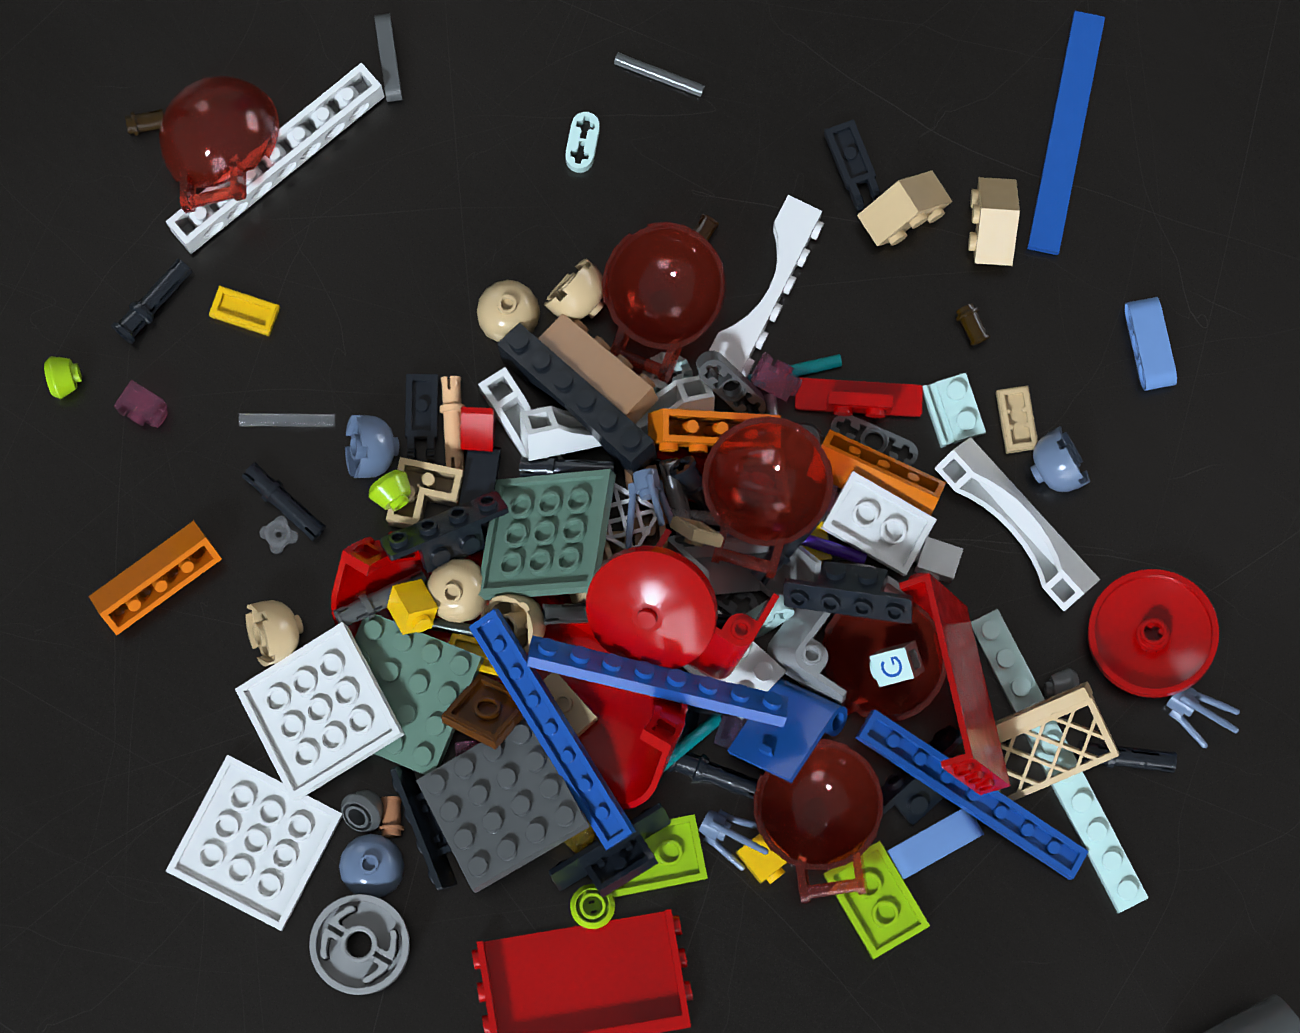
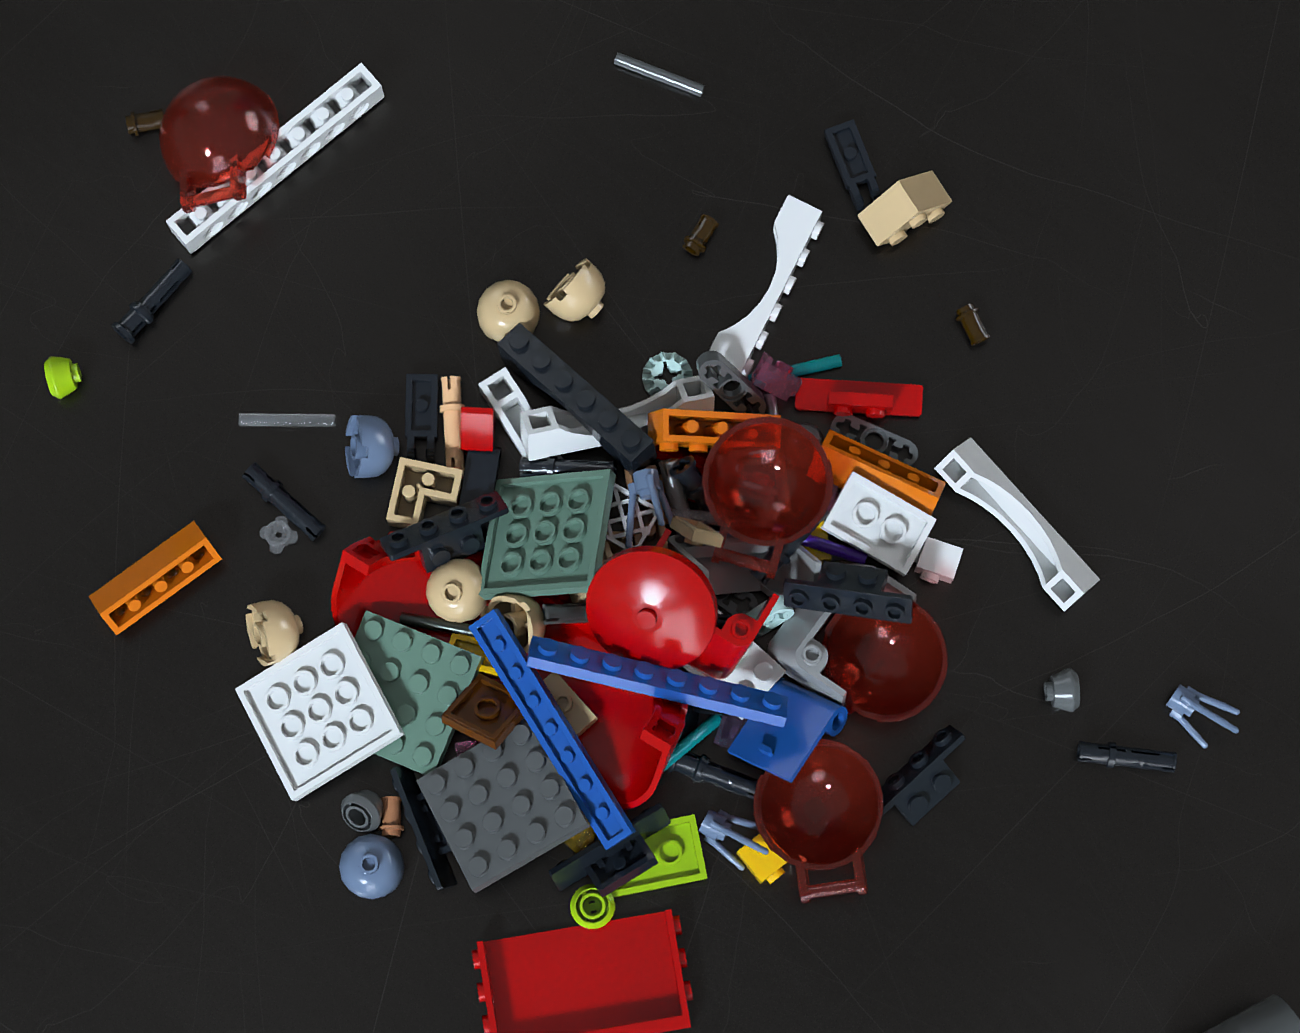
clear pink brick [114,380,168,428] -> none
white plate [166,755,343,931] -> none
yellow tile [209,285,280,337] -> none
light grey piece [309,894,410,995] -> none
dark grey pin [333,569,427,626] -> none
lime cone [369,470,411,511] -> none
dark grey beam [374,13,403,102] -> none
yellow brick [387,579,438,635] -> none
medium nougat brick [538,314,659,424] -> none
light aqua beam [566,112,599,173] -> none
clear red windscreen [602,222,726,383] -> none
lime plate [823,841,930,959] -> none
blue plate [855,709,1089,880] -> none
light aqua brick [869,640,925,687] -> none
medium blue beam [887,809,984,880] -> none
red panel [899,573,1011,795] -> none
light aqua plate [922,373,986,448] -> none
brick [968,177,1020,266] -> none
light aqua plate [971,609,1148,913] -> none
tan fence [995,681,1120,801] -> none
tan plate [996,386,1038,454] -> none
blue tile [1027,11,1105,255] -> none
sand blue cylinder [1030,426,1090,492] -> none
red dish [1088,569,1219,698] -> none
medium blue beam [1125,297,1177,391] -> none

